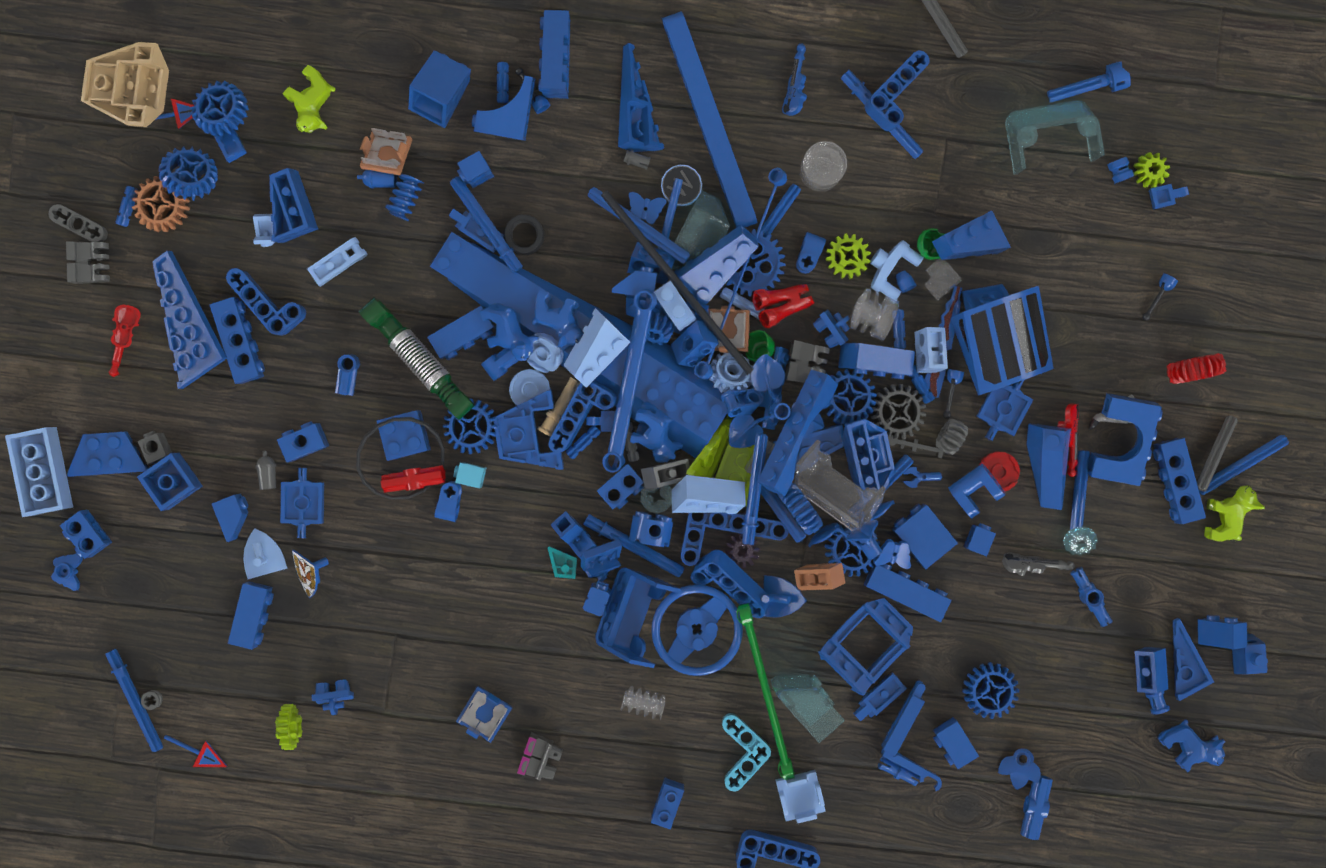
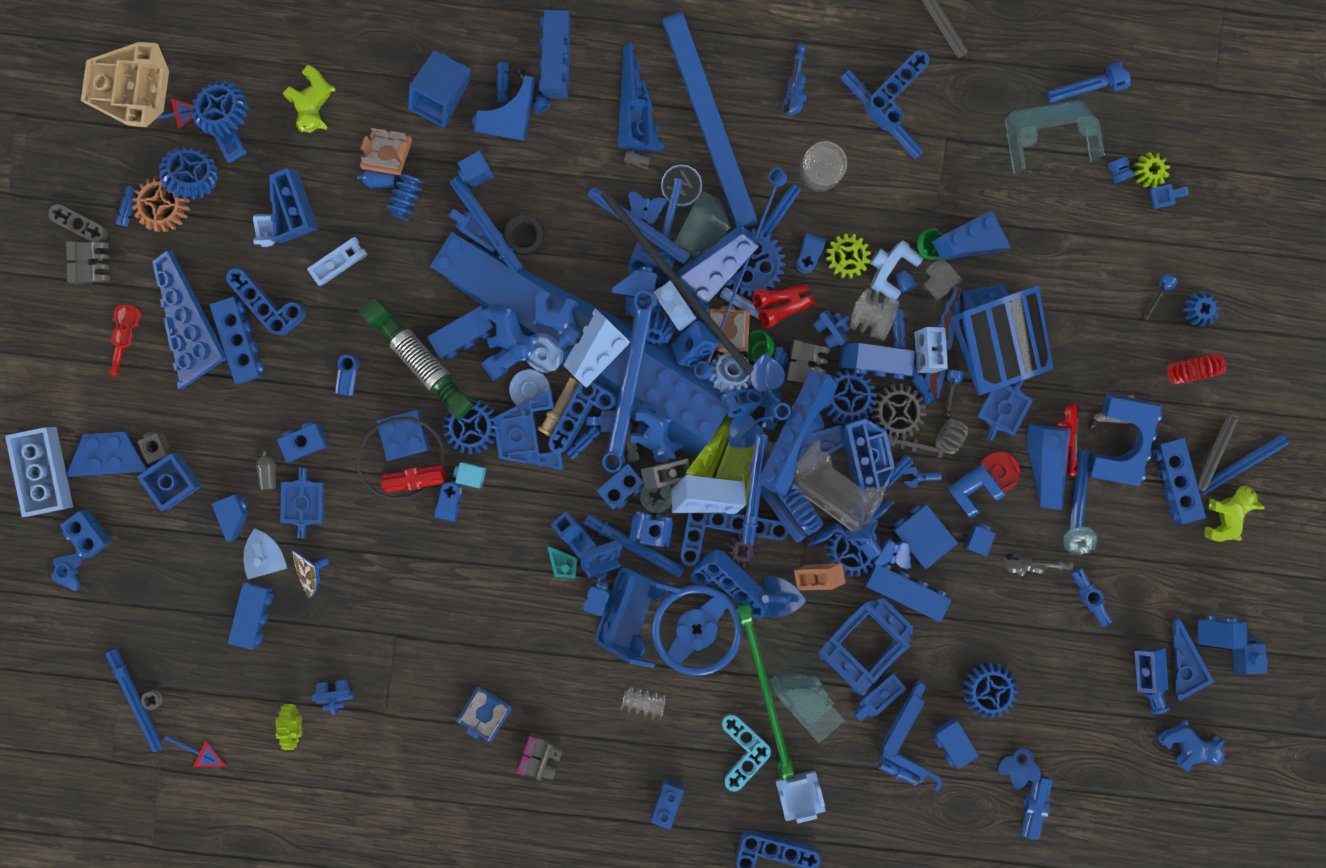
none -> blue gear [1182,291,1221,327]

